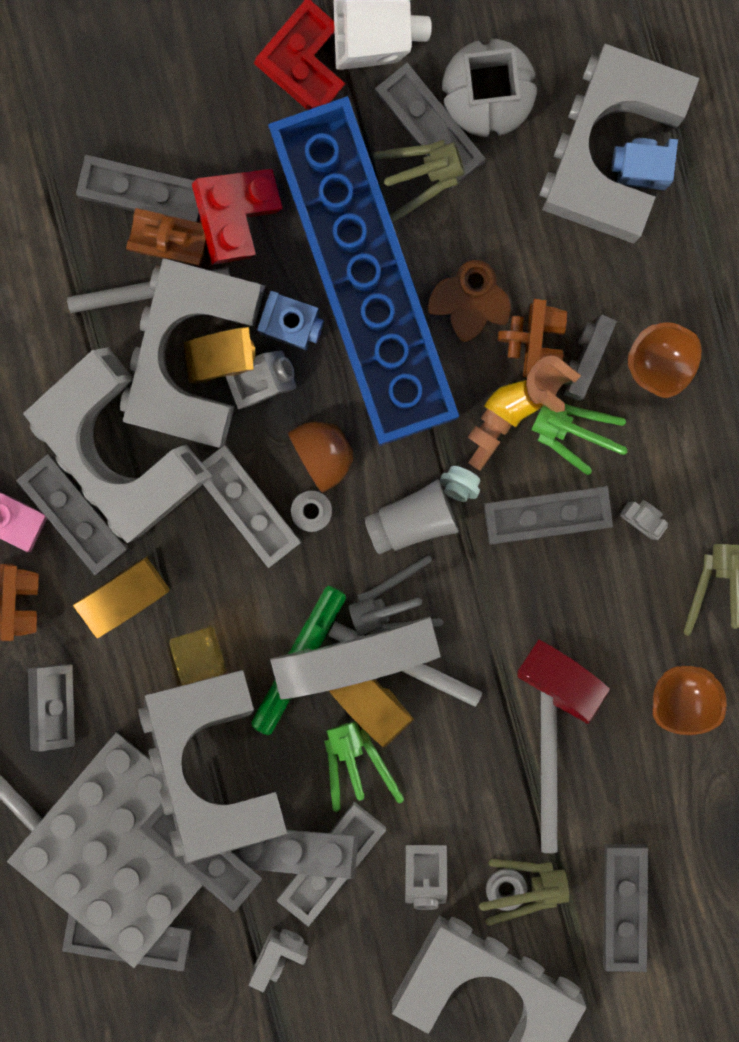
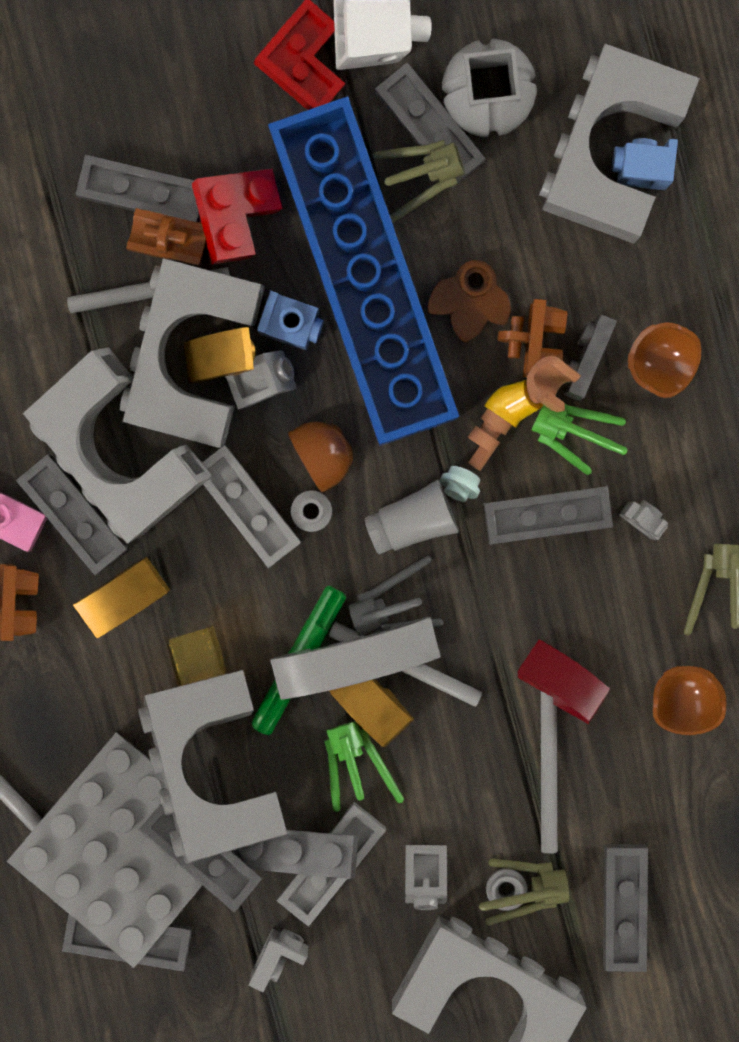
flat silver plate [28,664,75,752] -> none

